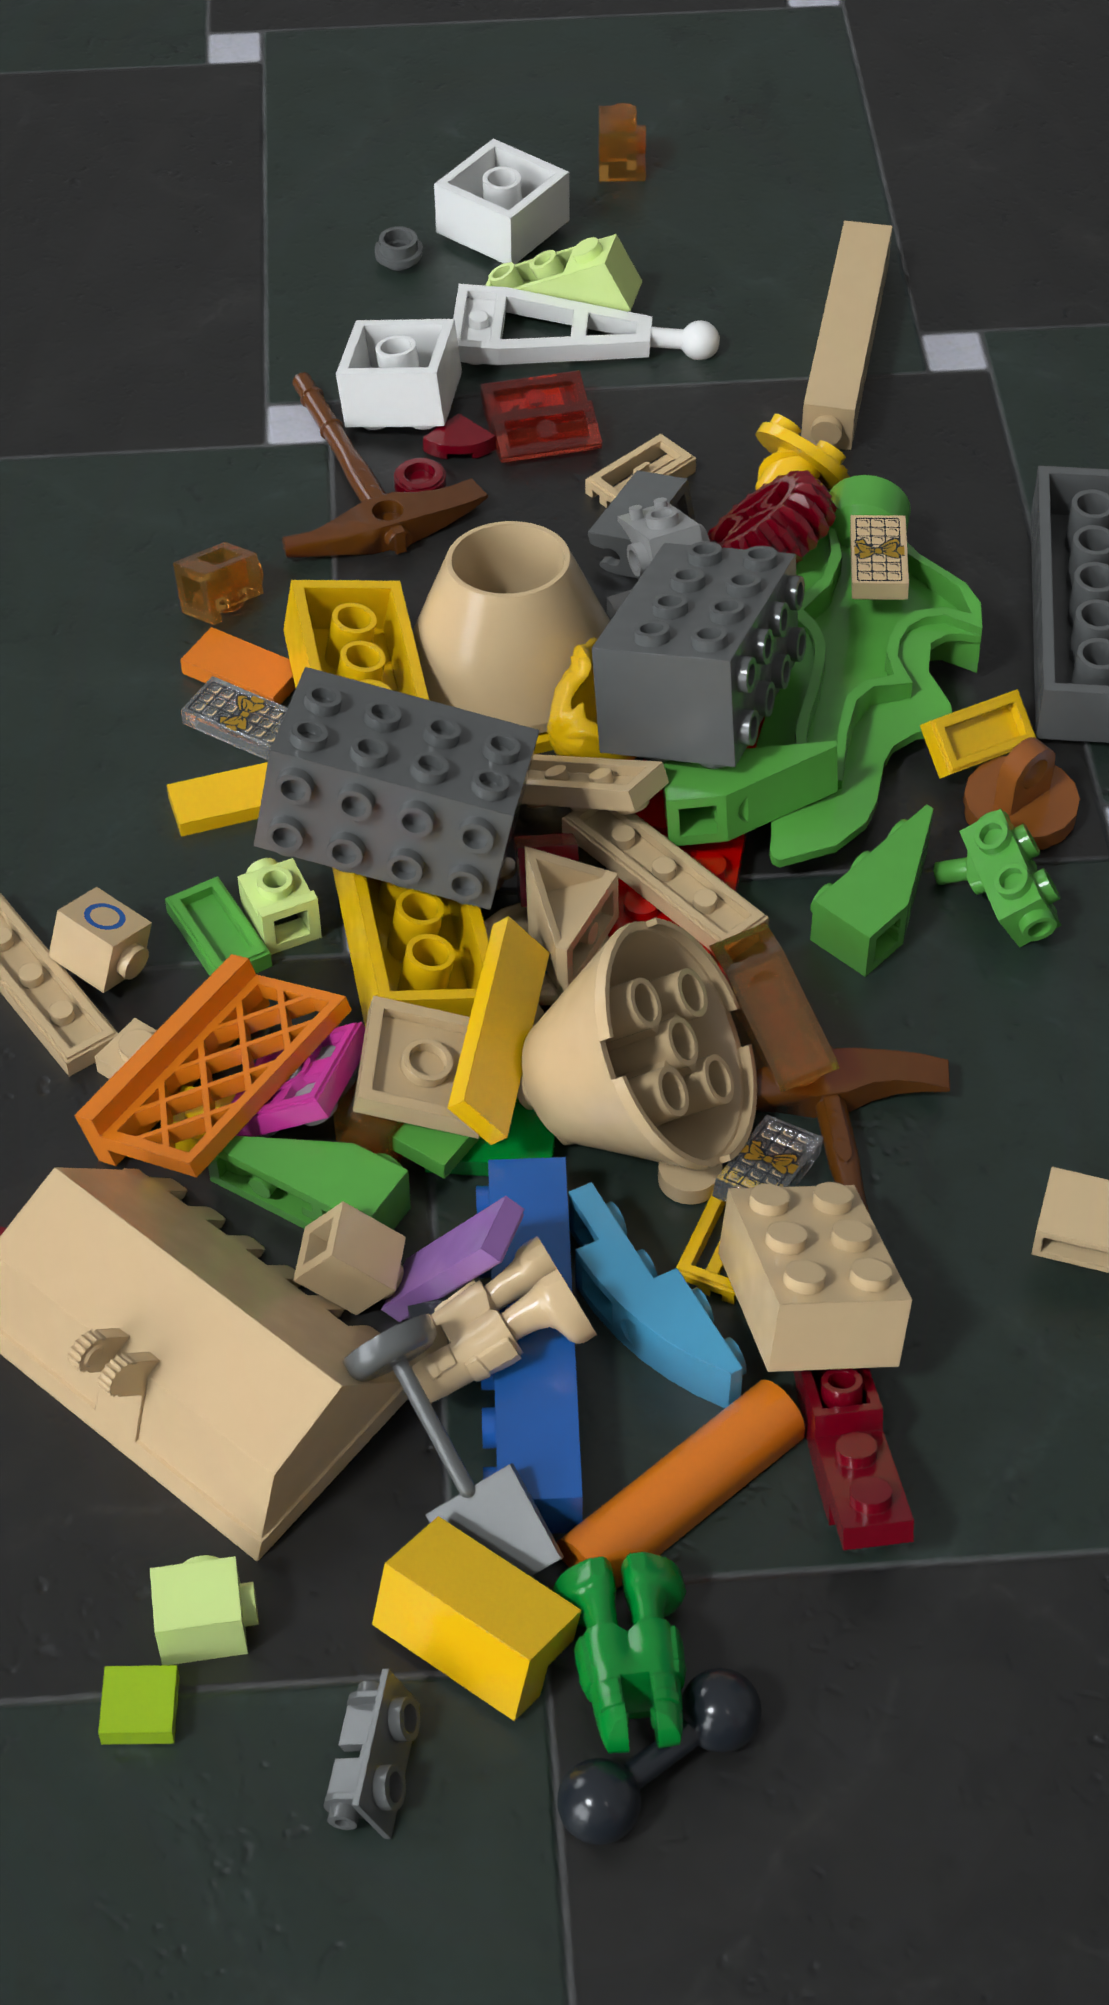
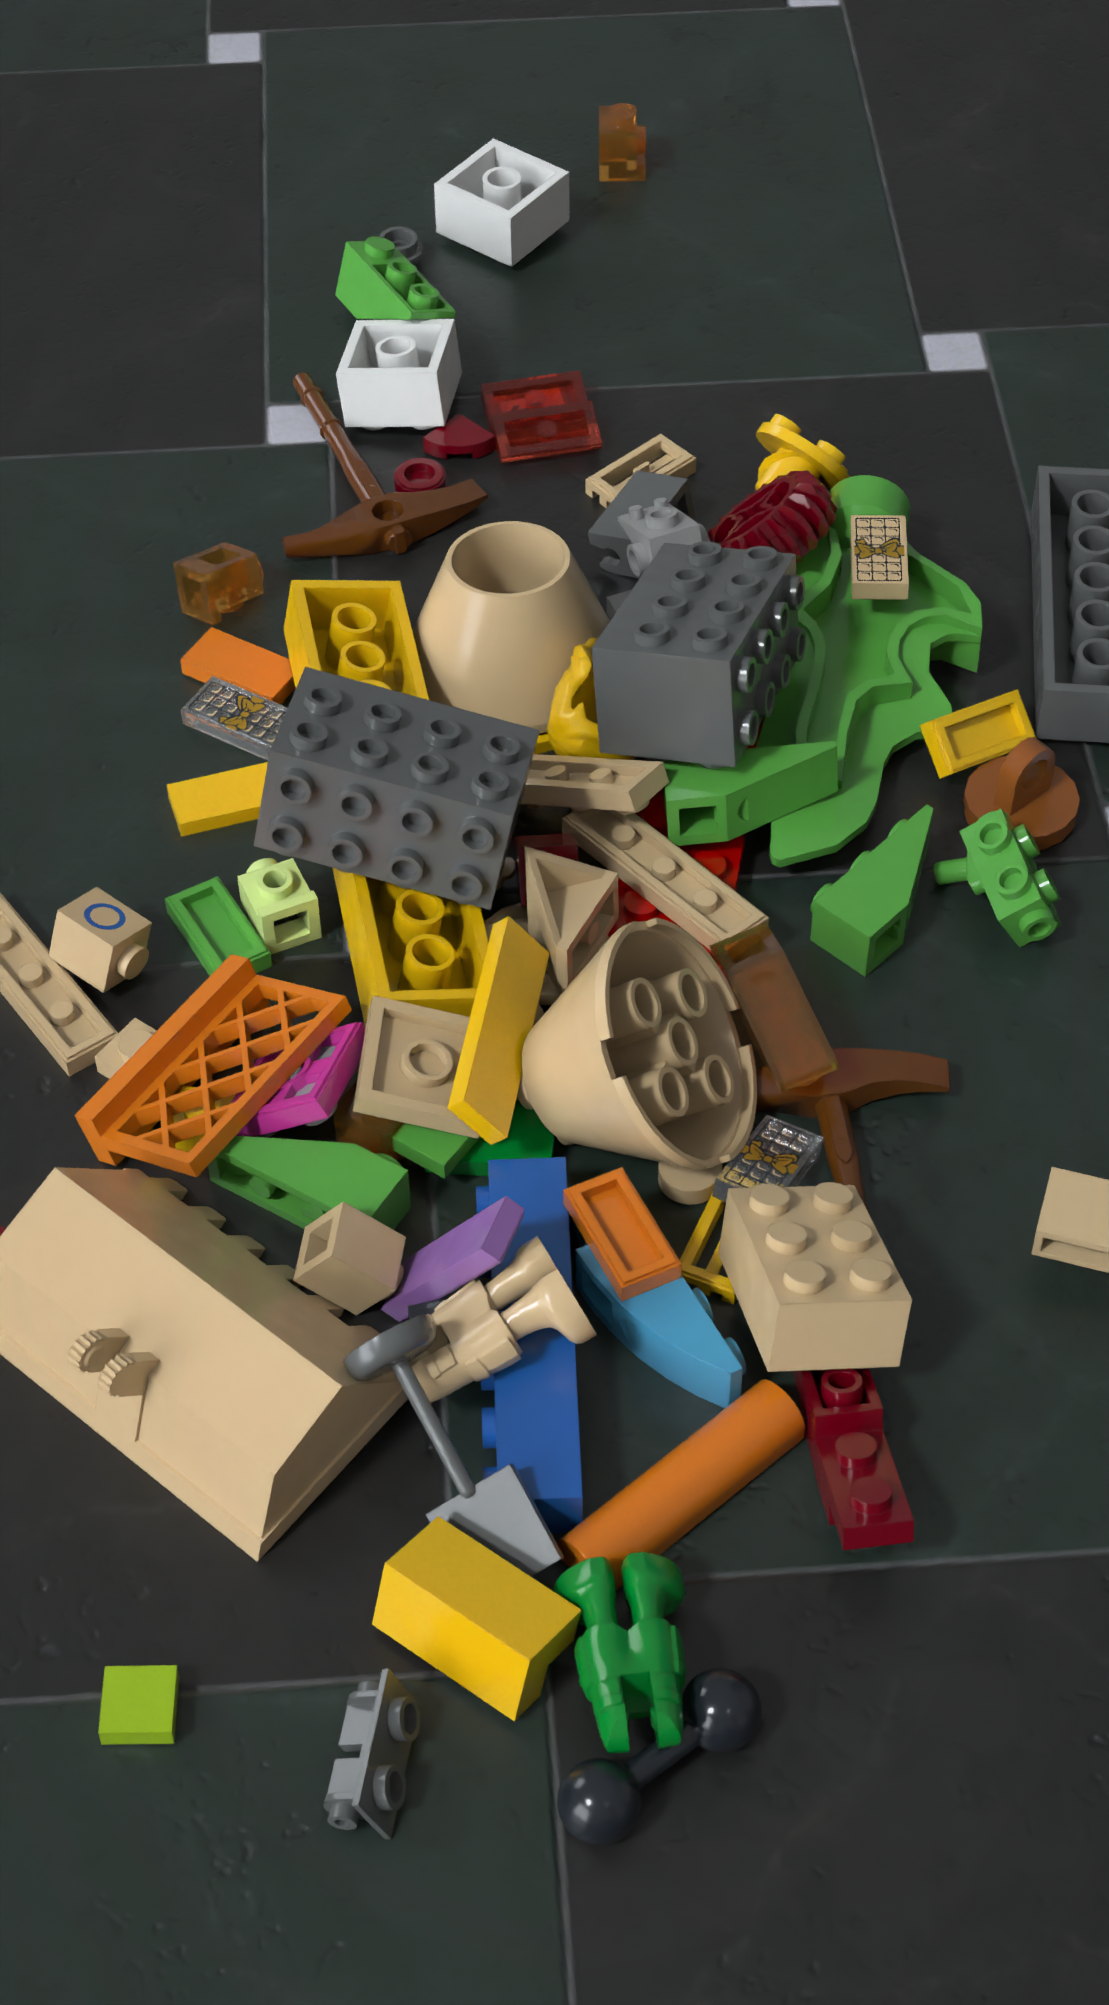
yellowish green brick [150,1555,259,1665] -> none
white plate [453,284,720,365] -> none
yellowish green slope [485,234,642,312] -> none
tan brick [801,220,892,450] -> none
none -> bright green slope [335,236,456,320]
none -> orange tile [563,1167,682,1302]

